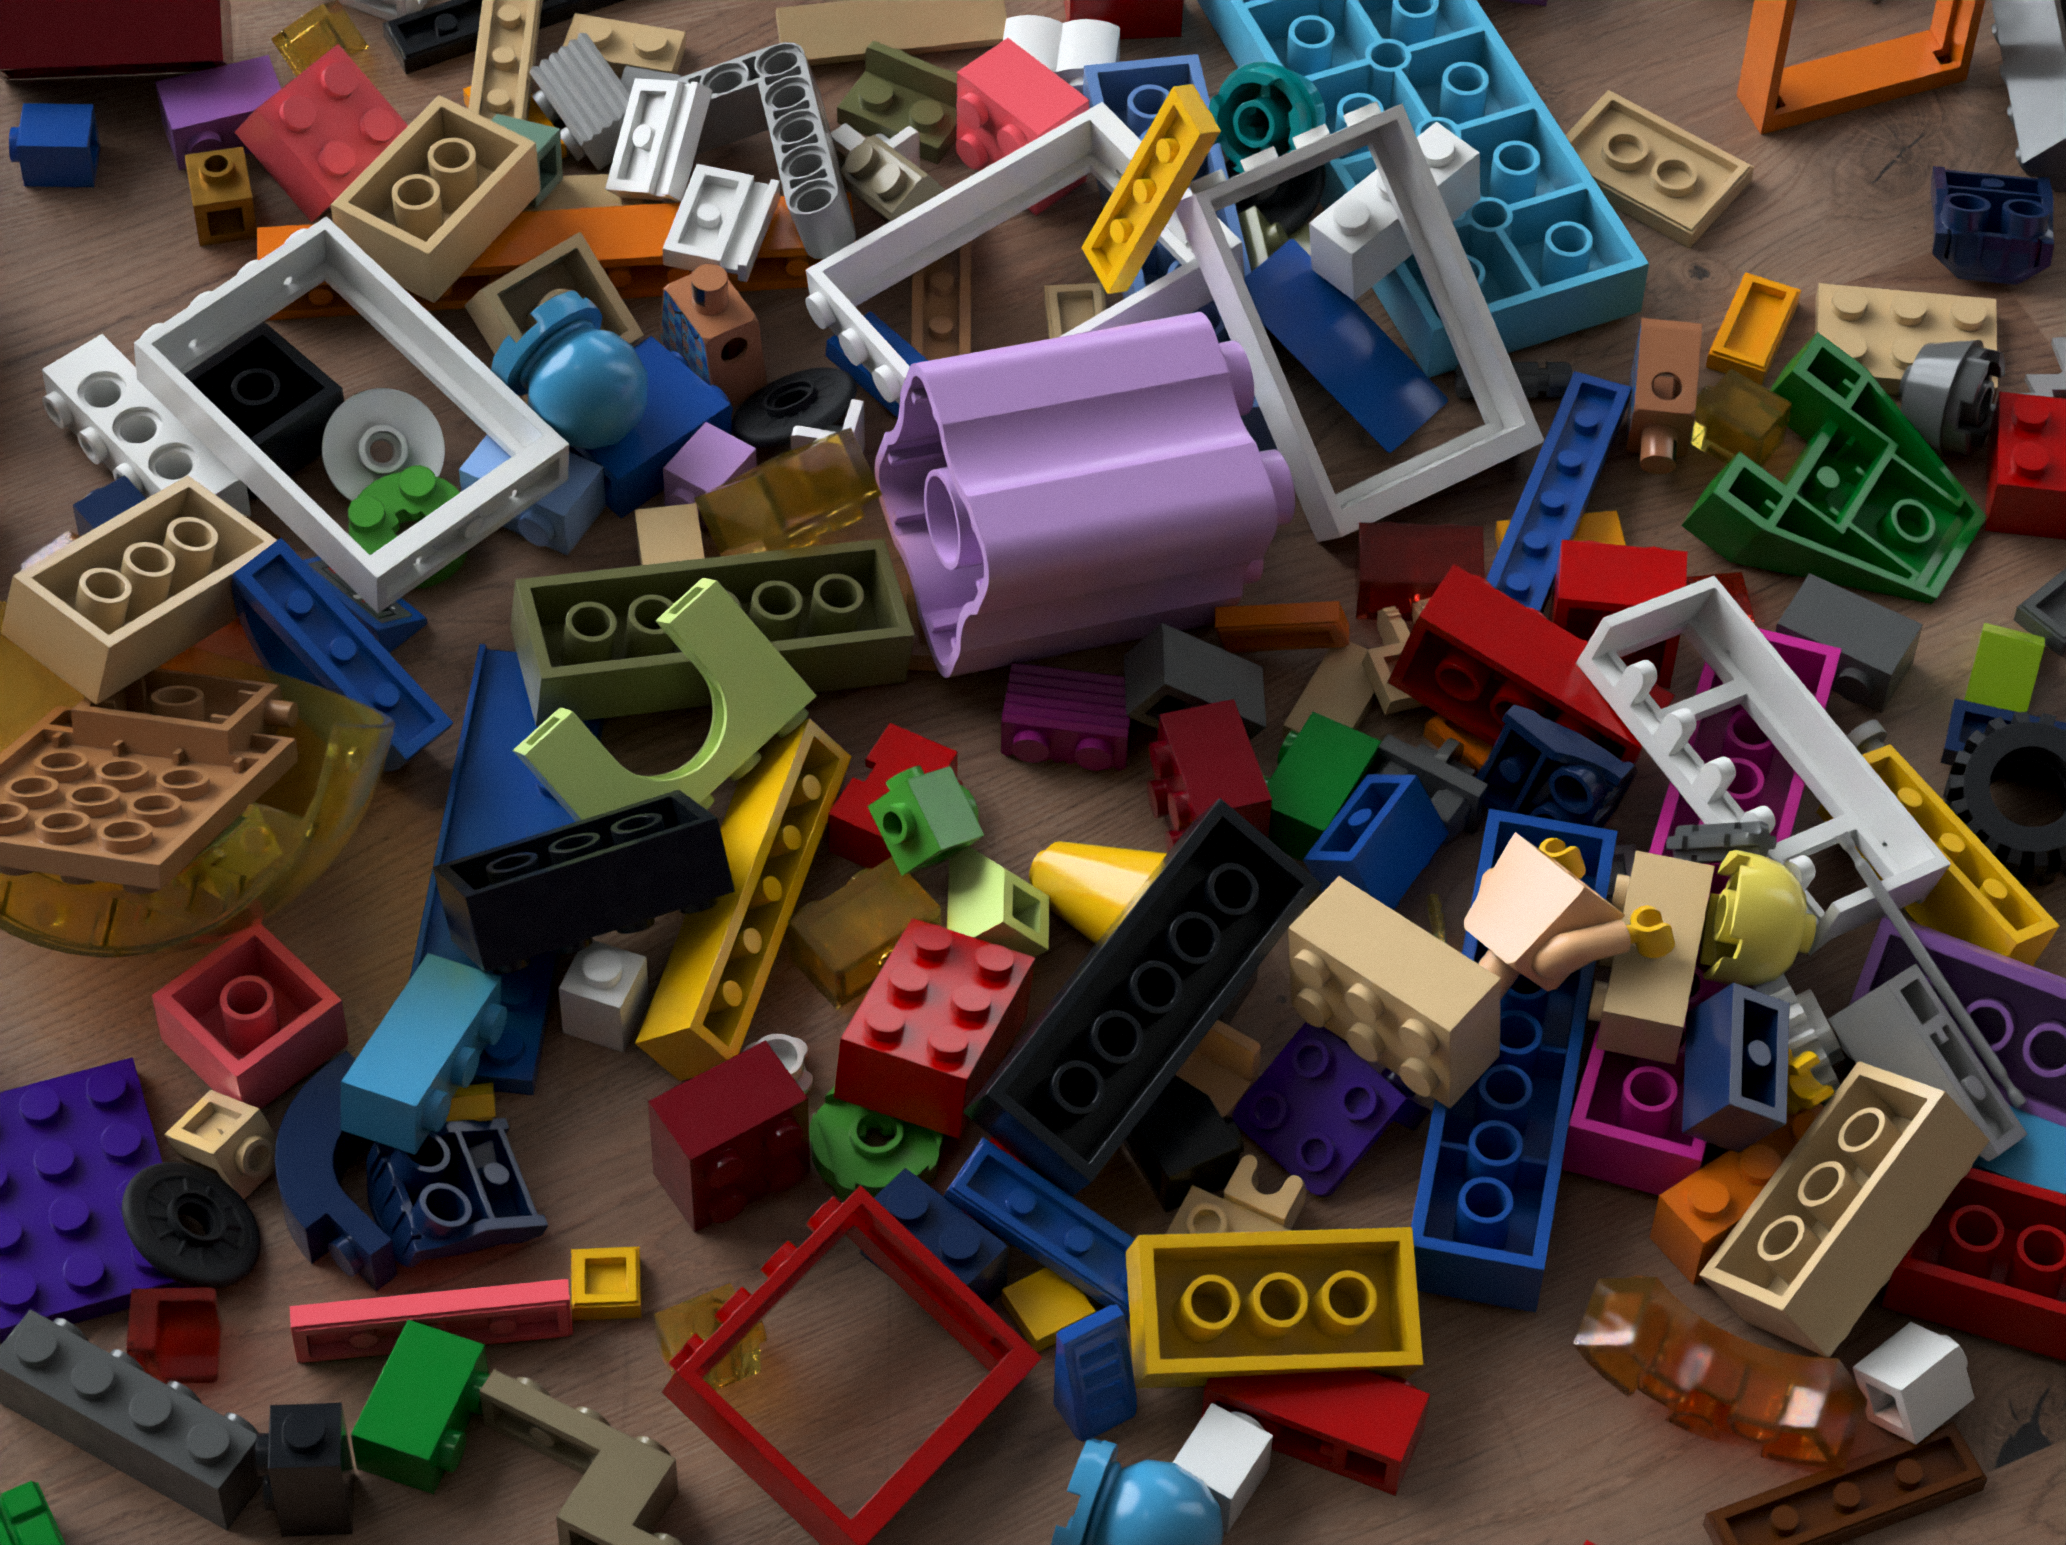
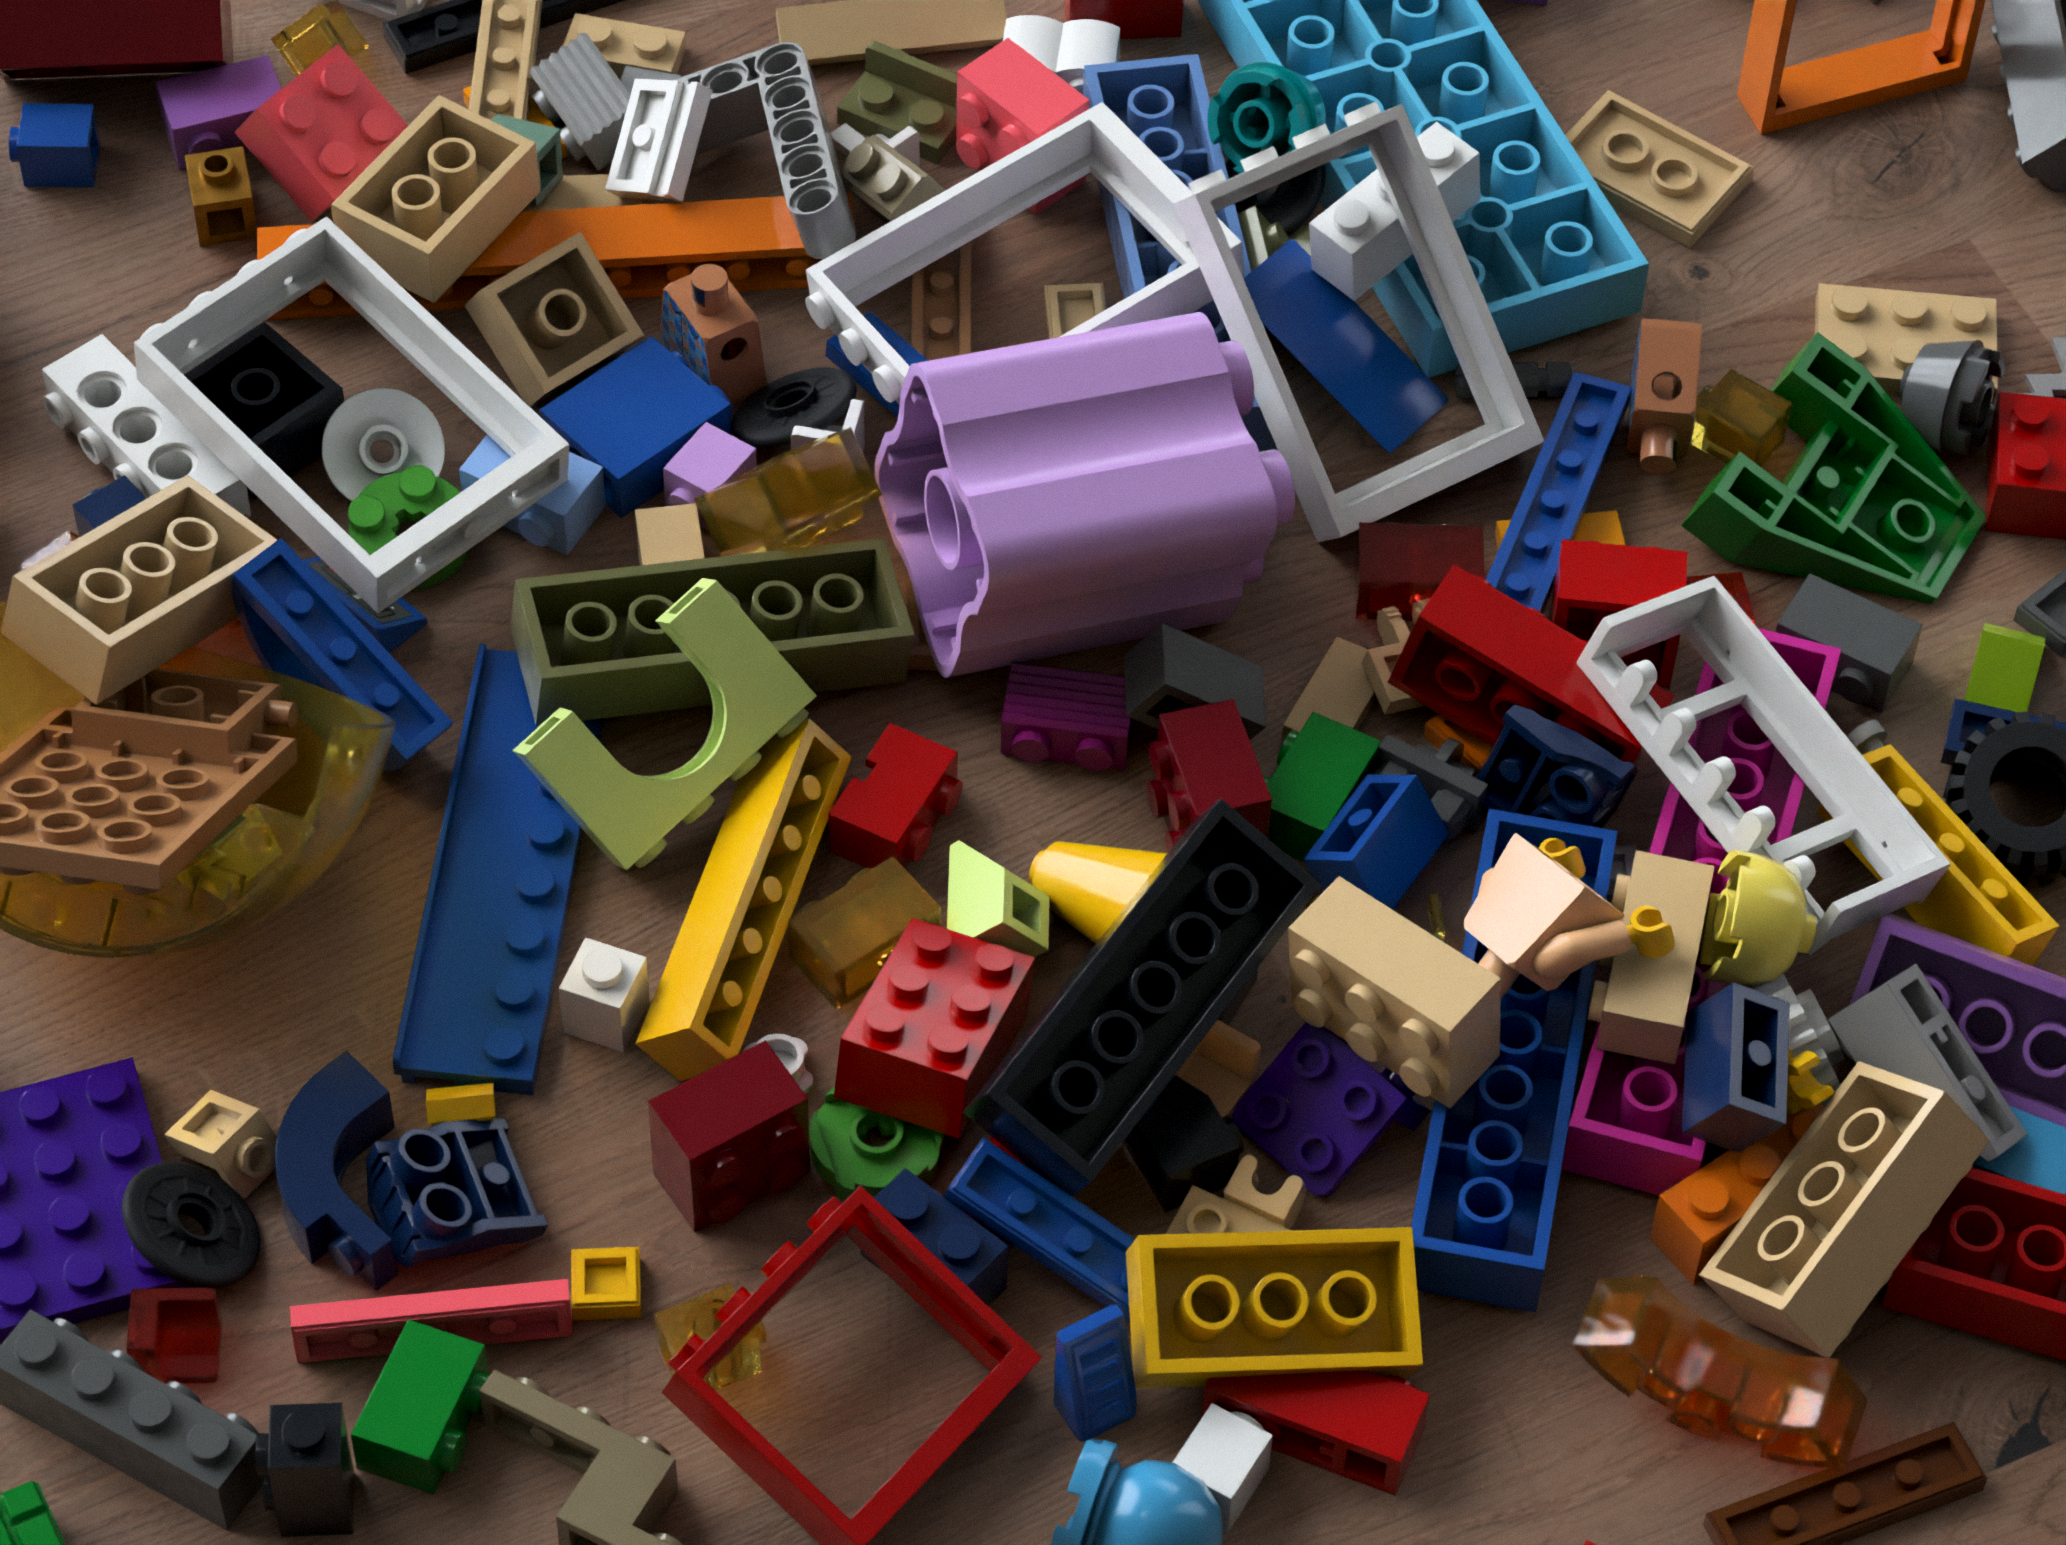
coral brick [152,920,349,1110] -> none
dark azure brick [340,953,507,1155] -> none
black brick [433,790,735,974] -> none
dark azure tile [491,290,648,449] -> none
white plate [662,164,780,282] -> none
bright green brick [867,765,985,876] -> none
yellow tile [1001,1267,1096,1352] -> none
yellow plate [1081,84,1221,294] -> none
orange tile [1215,601,1349,653] -> none
dark grey axle [1666,821,1777,863] -> none
light orange tile [1706,272,1801,385] -> none
light grey piece [1836,831,2026,1108] -> none
white brick [1852,1322,1975,1445] -> none
dark blue slope [1930,166,2054,285] -> none

